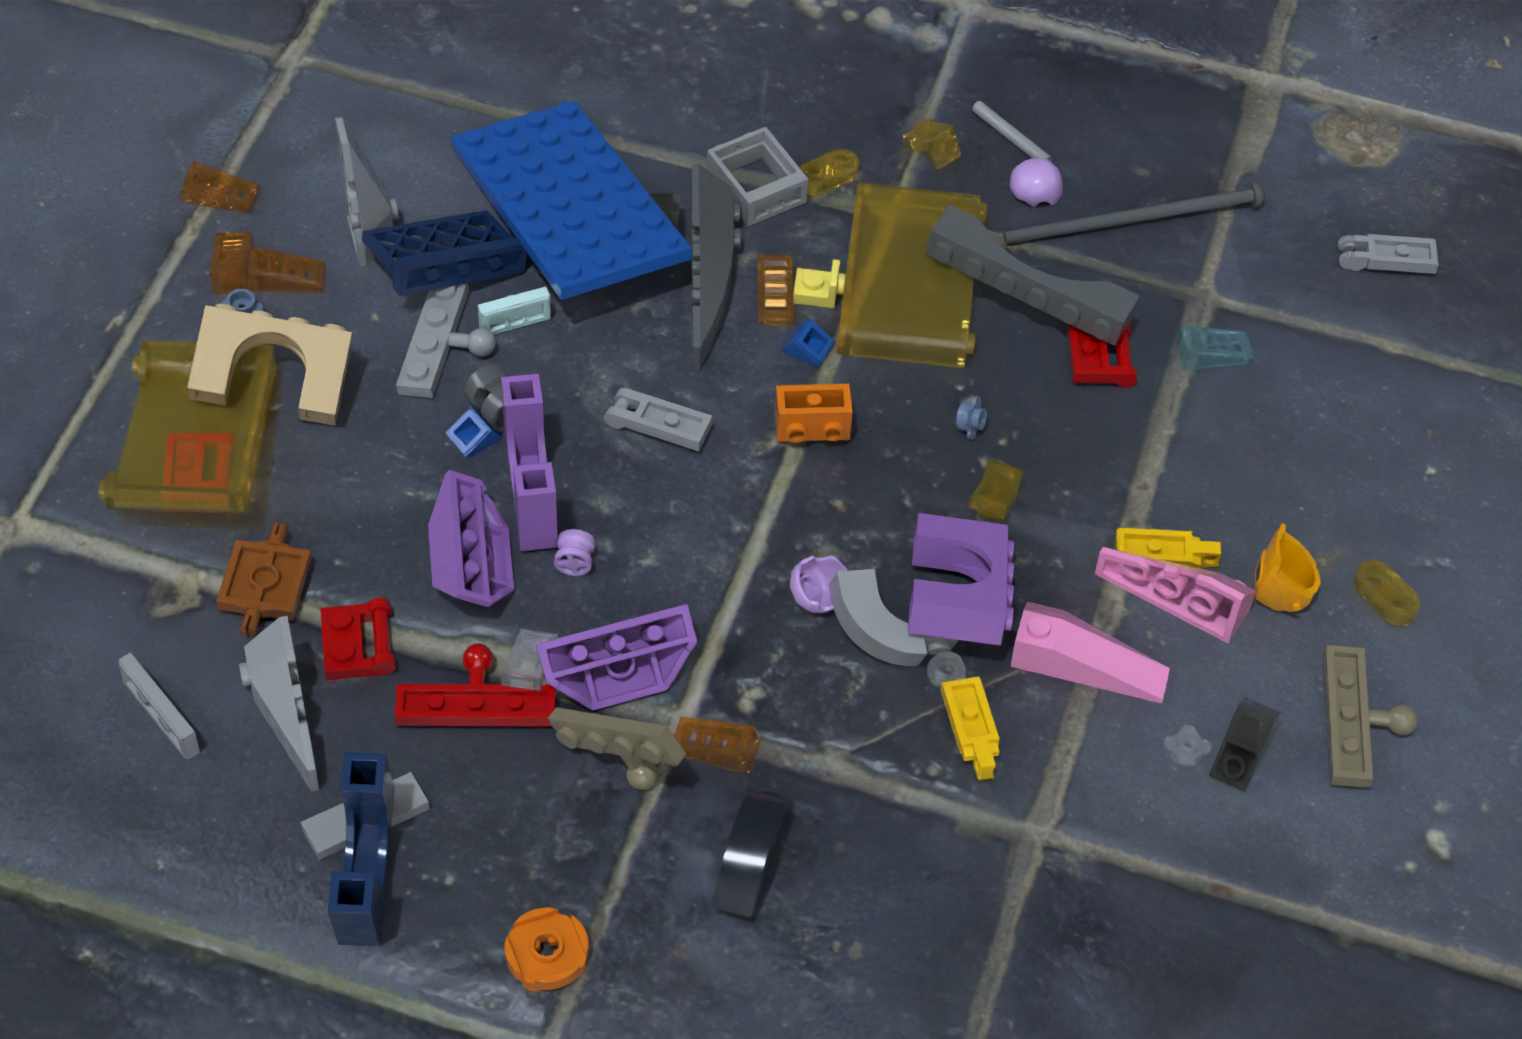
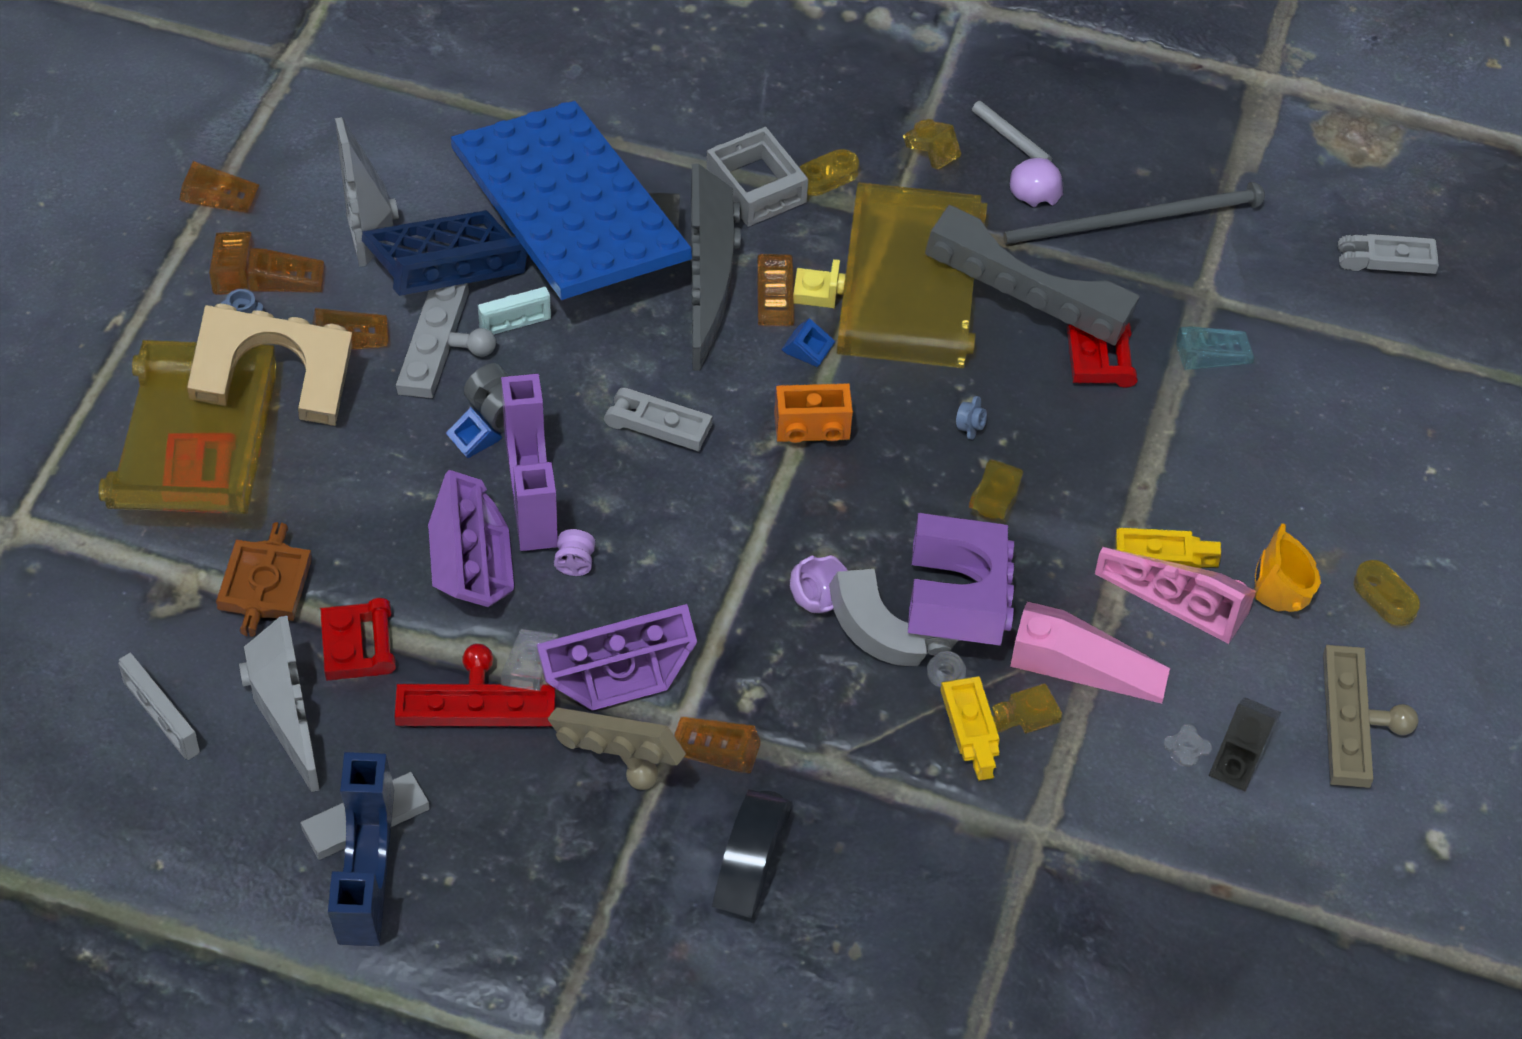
orange plate [505,907,589,992] -> none
none -> clear orange slope [311,308,388,349]
none -> clear yellow plate [992,683,1063,734]

